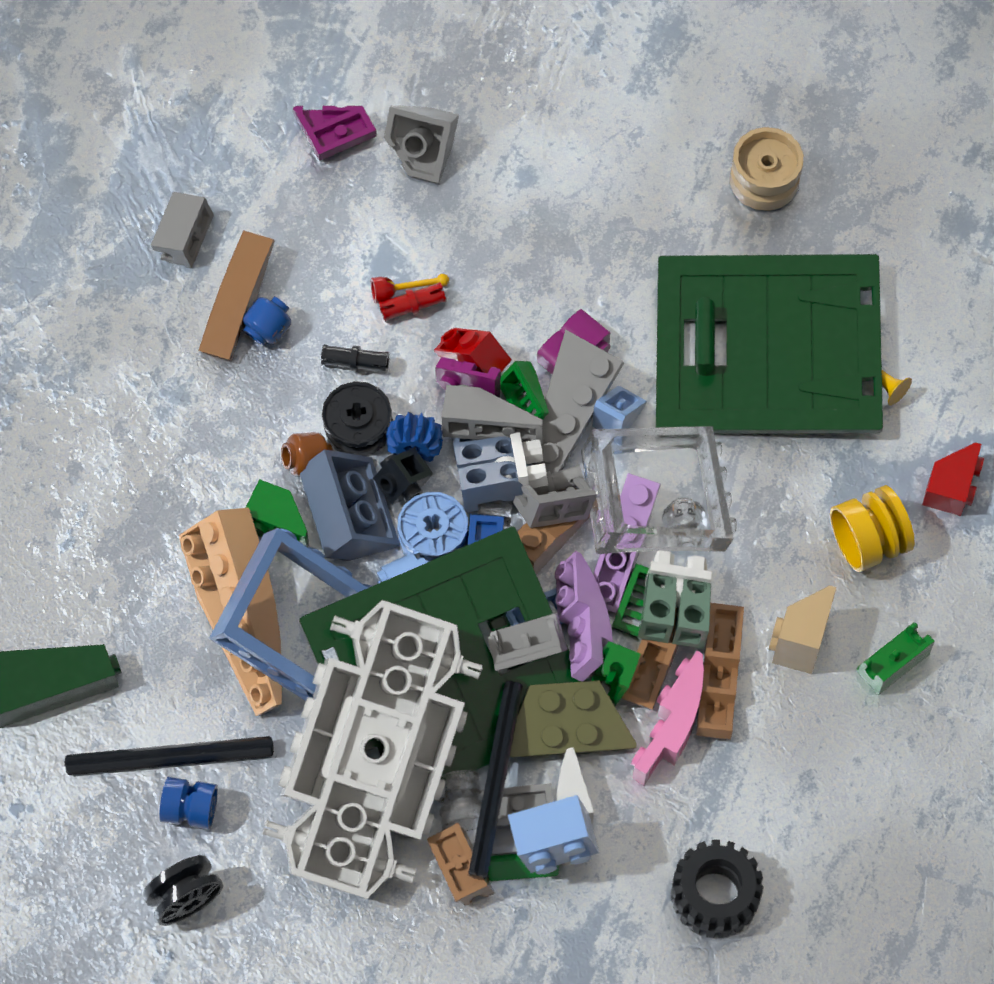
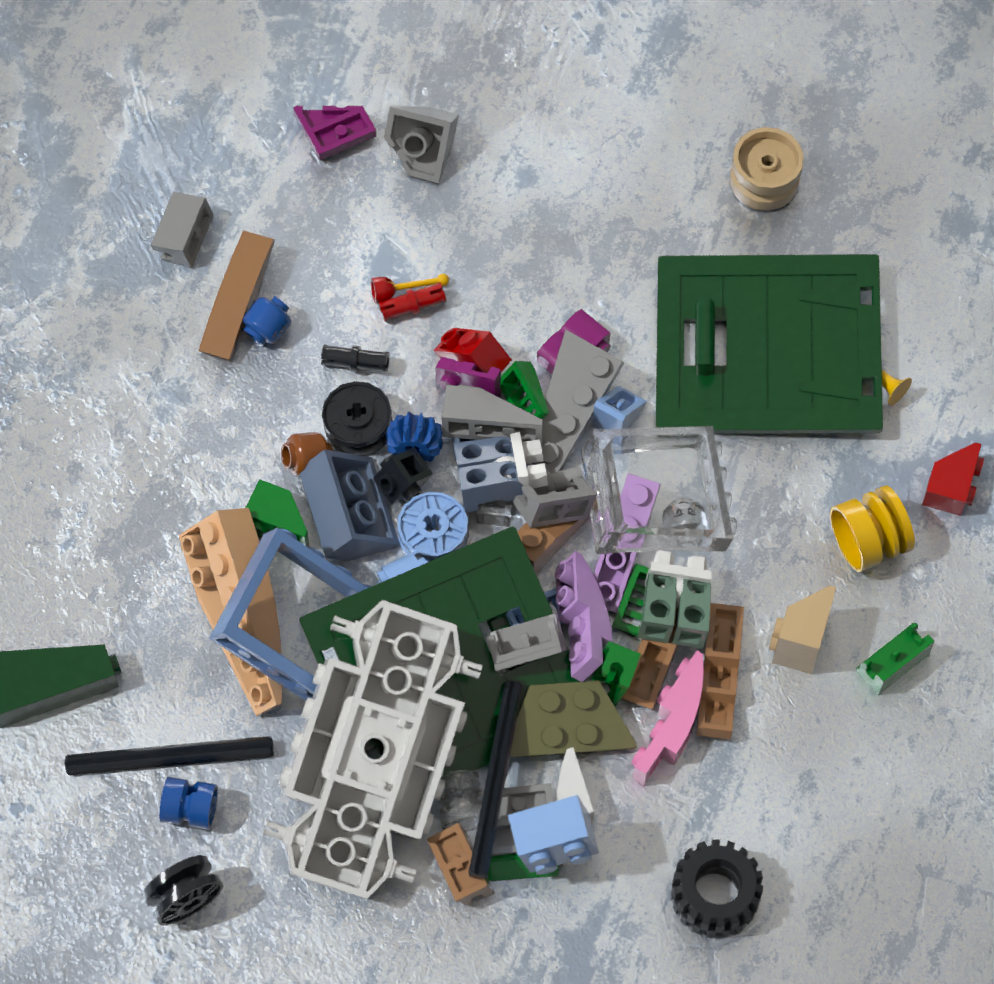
blue panel [468,514,504,545] -> none

